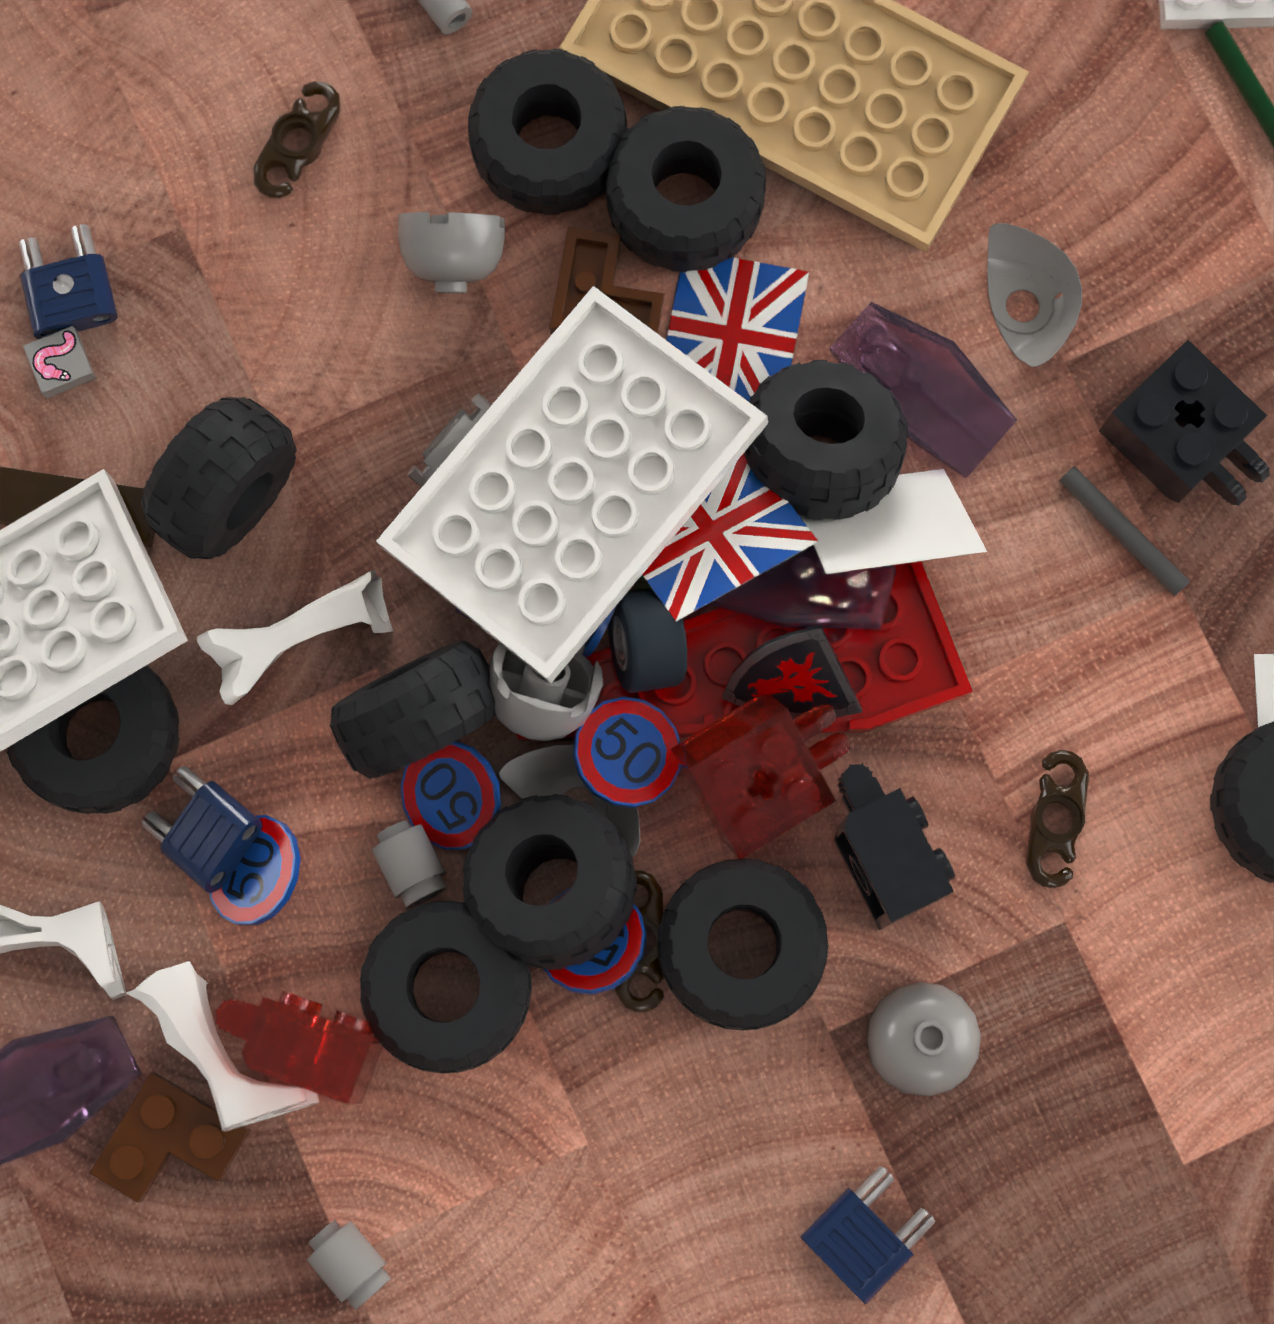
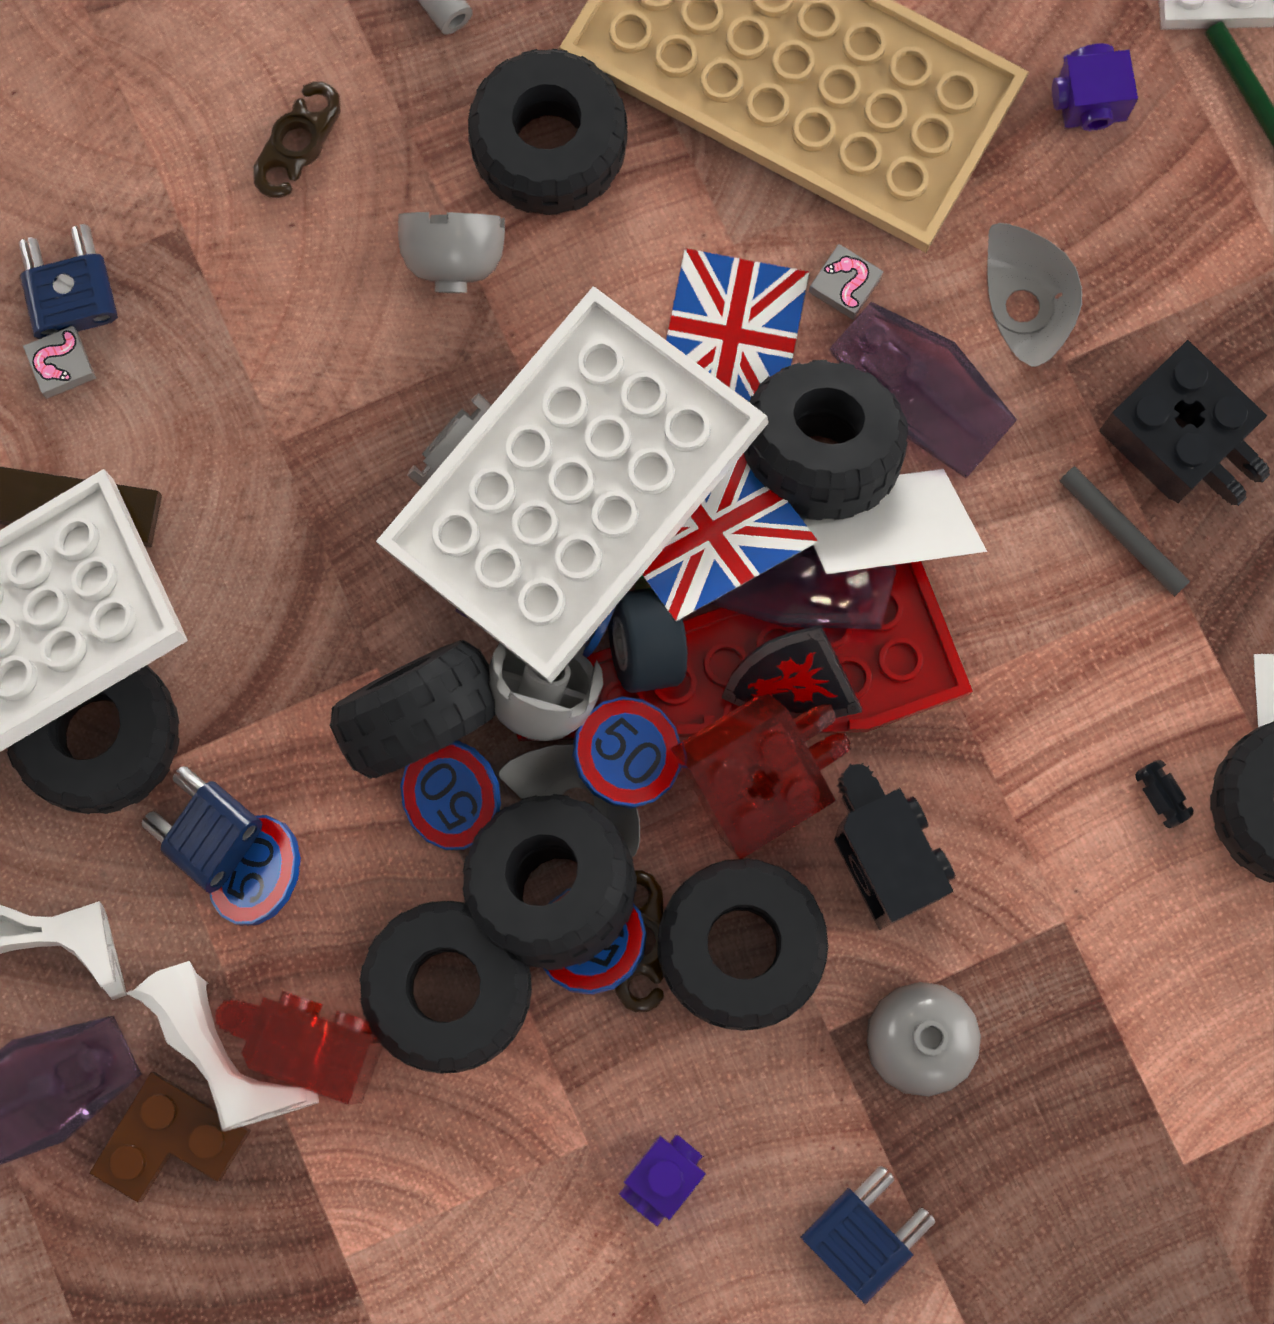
black tyre [141,397,297,559] -> none
white animal [197,570,393,705] -> none
light grey brick [307,1220,391,1310] -> none
light grey brick [372,820,447,908] -> none
reddish brown plate [550,227,665,335] -> none
black tyre [605,106,766,272] -> none
dark brown piece [1026,750,1089,888] -> none
none -> dark purple brick [619,1134,706,1226]
none -> light grey tile [809,244,884,320]
none -> dark purple brick [1052,43,1138,131]
none -> black piece [1135,760,1194,828]

